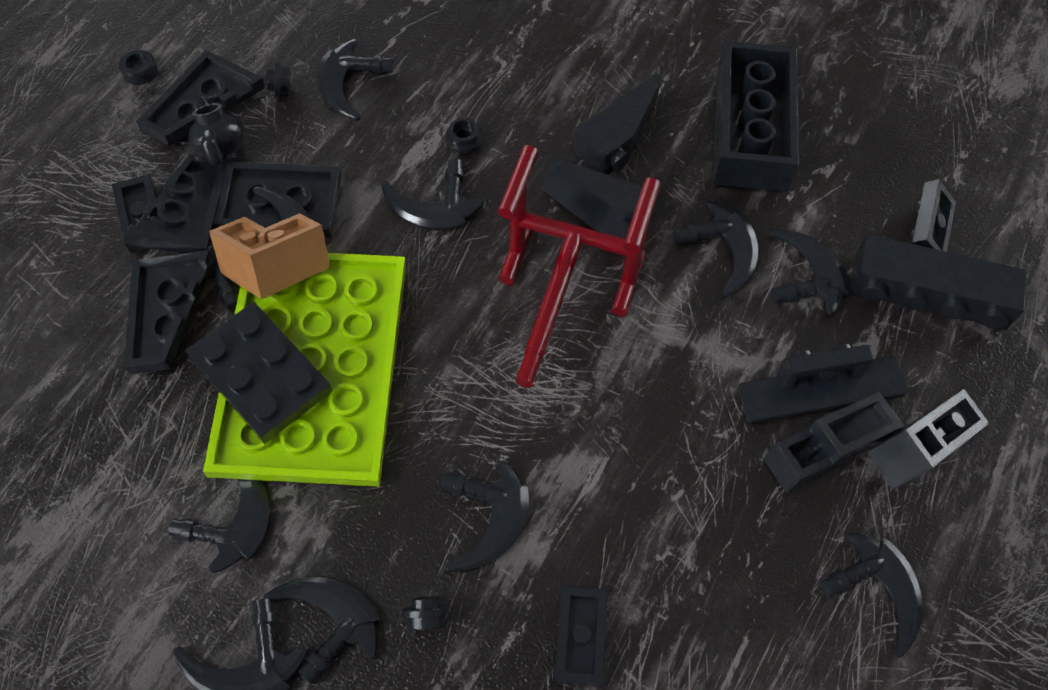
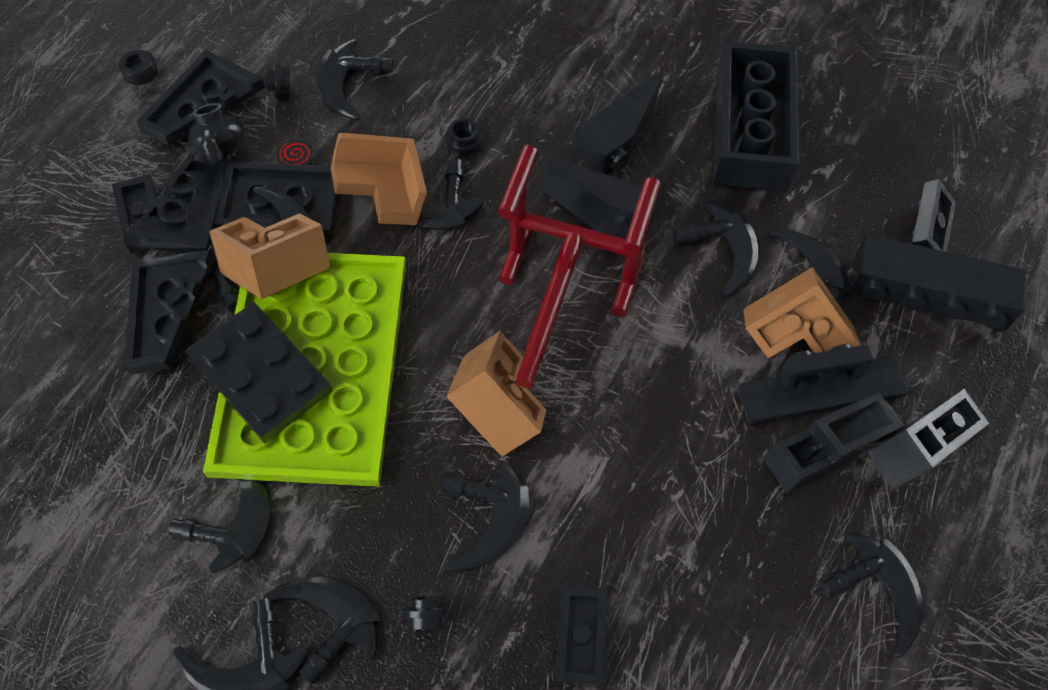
none -> black tile [276,139,316,165]
none -> medium nougat panel [331,133,427,225]
none -> medium nougat panel [446,331,546,455]
none -> medium nougat panel [743,267,861,358]

